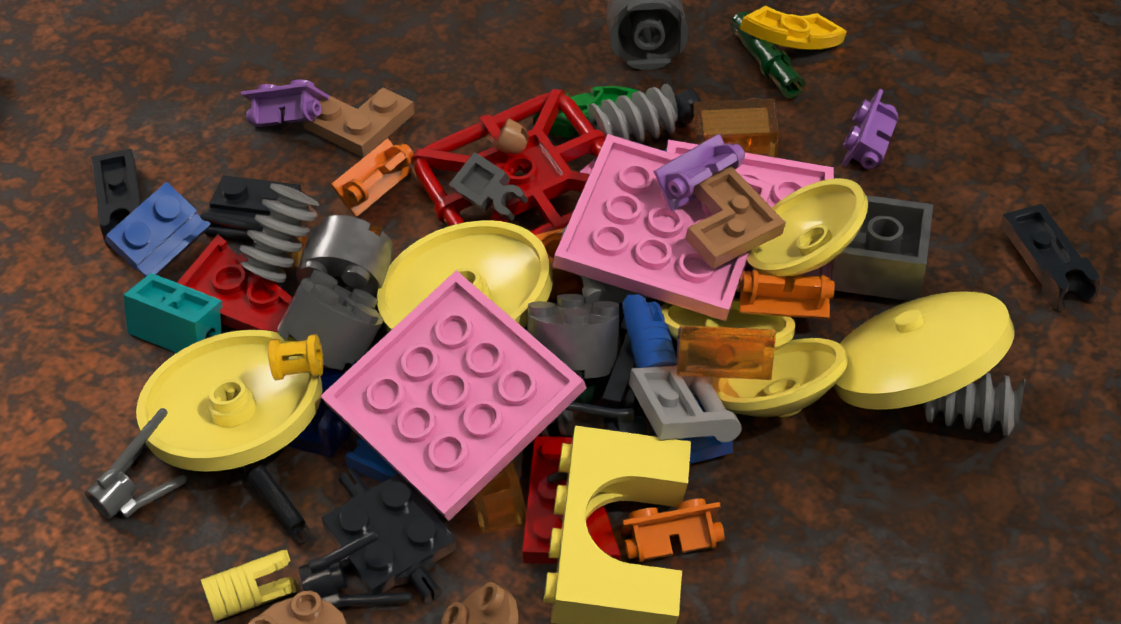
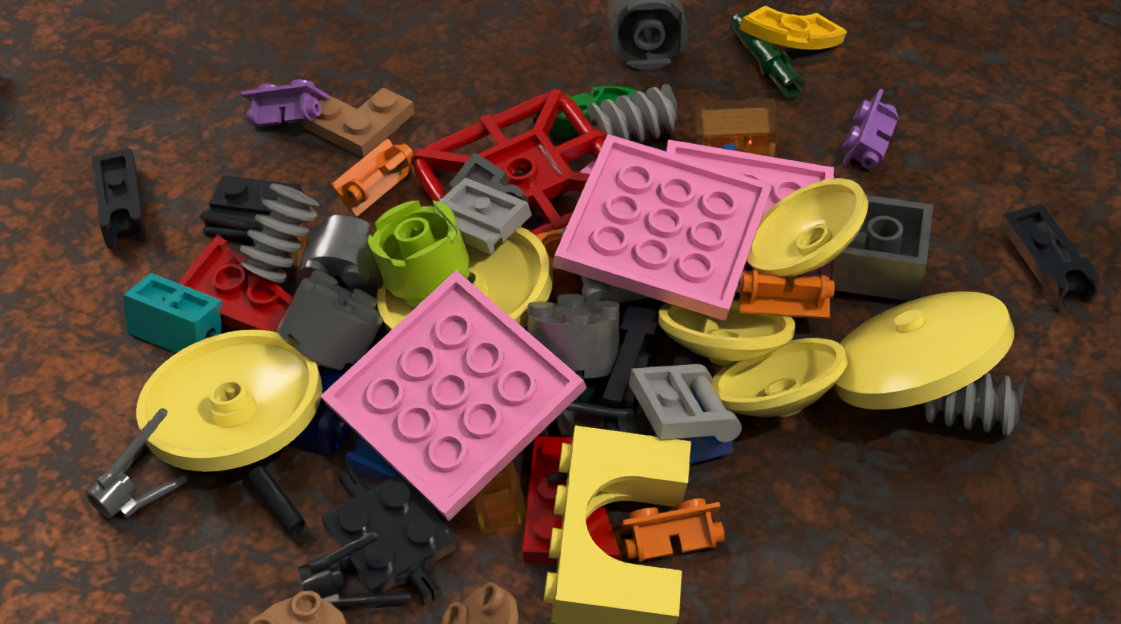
blue plate [104,182,211,277] -> none
light yellow hinge [201,550,300,622] -> none
yellow bush [268,334,324,381] -> none
medium nougat hinge [494,118,529,155] -> none
blue hinge [622,294,679,368] -> none
medium lavender hinge [653,134,745,211] -> none
black hinge [675,89,703,124] -> none
clear orange slope [676,325,776,380] -> none
medium nougat plate [685,165,786,269] -> none
none -> lime brick [368,200,470,306]
none -> light grey plate [439,177,532,254]

